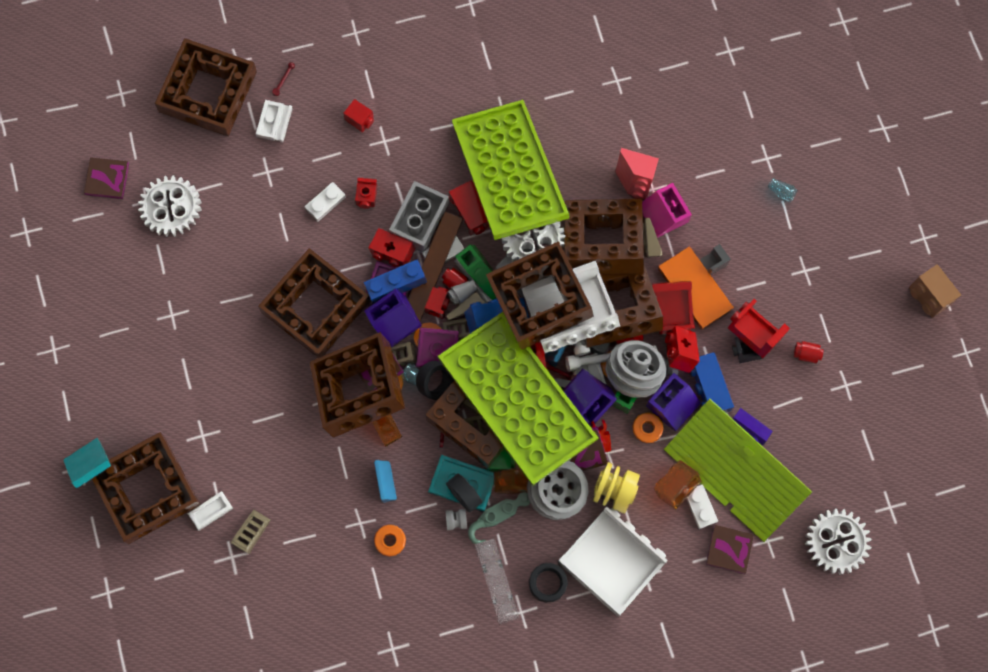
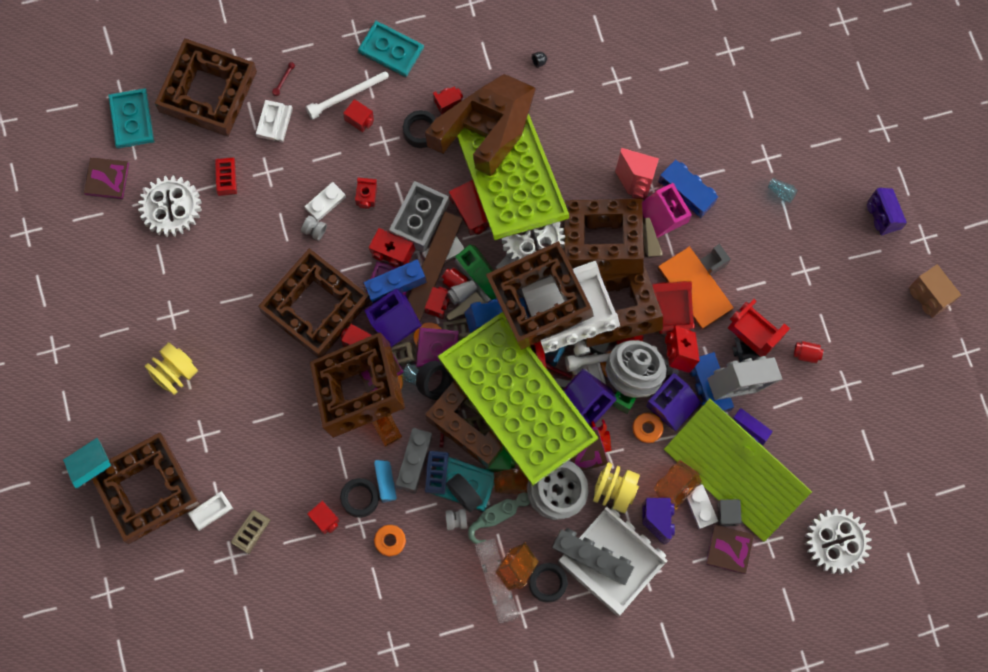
none -> teal tile [108,88,154,149]
none -> light yellow wheel [144,342,198,395]
none -> red slope [215,157,237,196]
none -> light grey wheel [301,215,327,241]
none -> white piece [306,72,389,120]
none -> red brick [307,501,339,535]
none -> black tyre [340,478,379,518]
none -> red brick [341,324,372,347]
none -> teal tile [357,21,424,77]
none -> dark grey brick [396,428,432,494]
none -> black tyre [403,110,436,148]
none -> reddish brown wedge [425,74,536,176]
none -> dark blue slope [425,451,449,495]
none -> red brick [433,86,463,115]
none -> clear orange brick [495,543,539,591]
none -> black hinge [532,51,547,68]
none -> dark grey brick [551,528,634,585]
none -> dark purple slope [642,498,675,544]
none -> blue brick [658,159,718,218]
none -> light grey brick [707,356,782,400]
none -> dark grey panel [717,499,742,526]
none -> dark purple slope [867,188,907,236]

